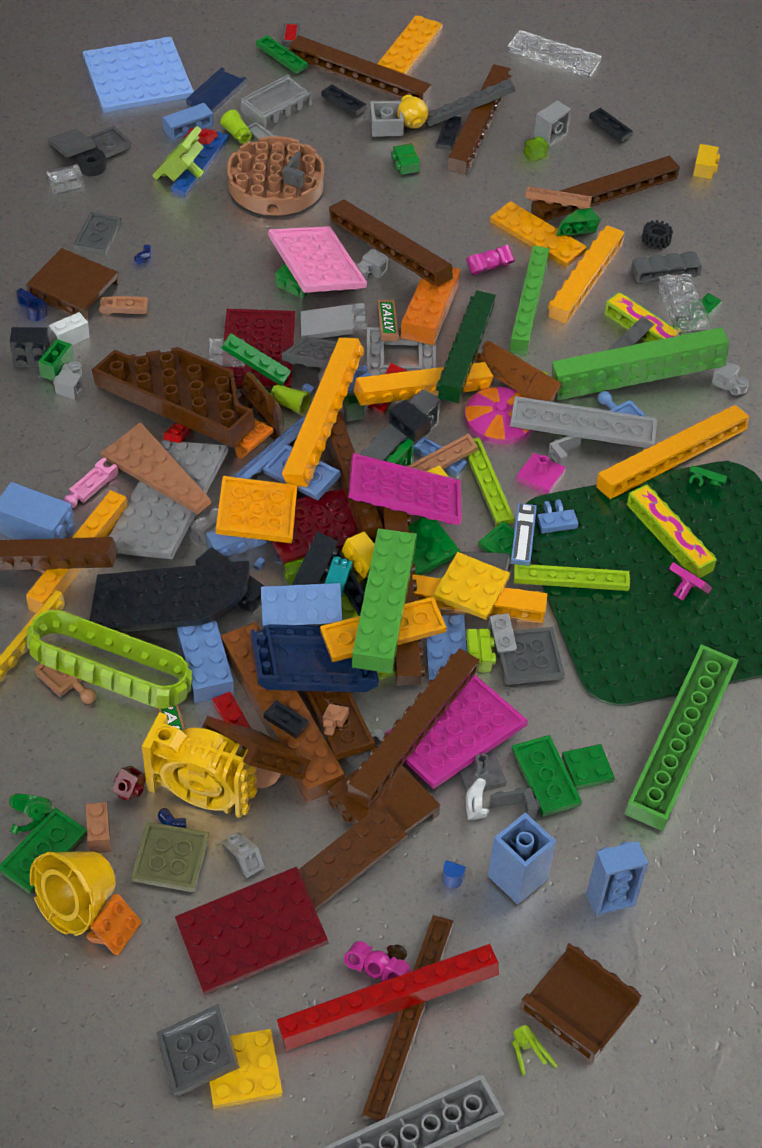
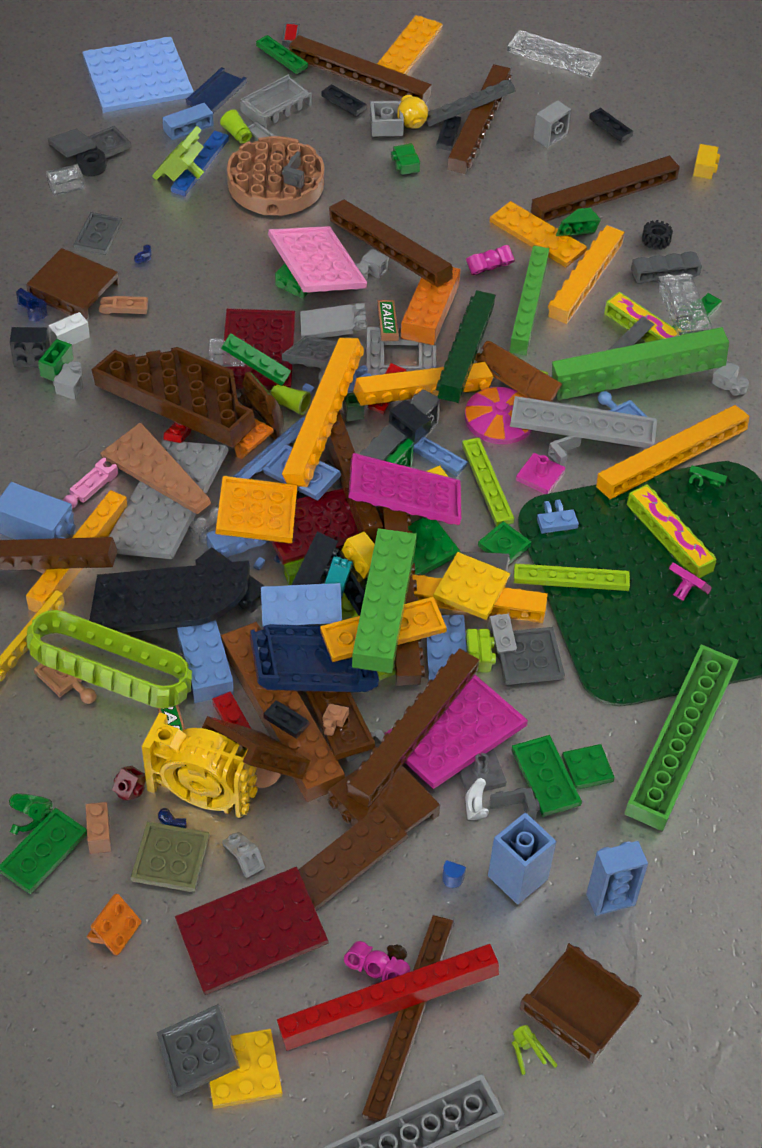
yellow cone [30,851,116,936] -> none
red plate [183,128,218,145] -> none
nougat plate [407,433,478,471] -> none
slope [511,503,537,566] -> none
clear neon green brick [523,136,549,163] -> none
nougat plate [525,186,592,209] -> none

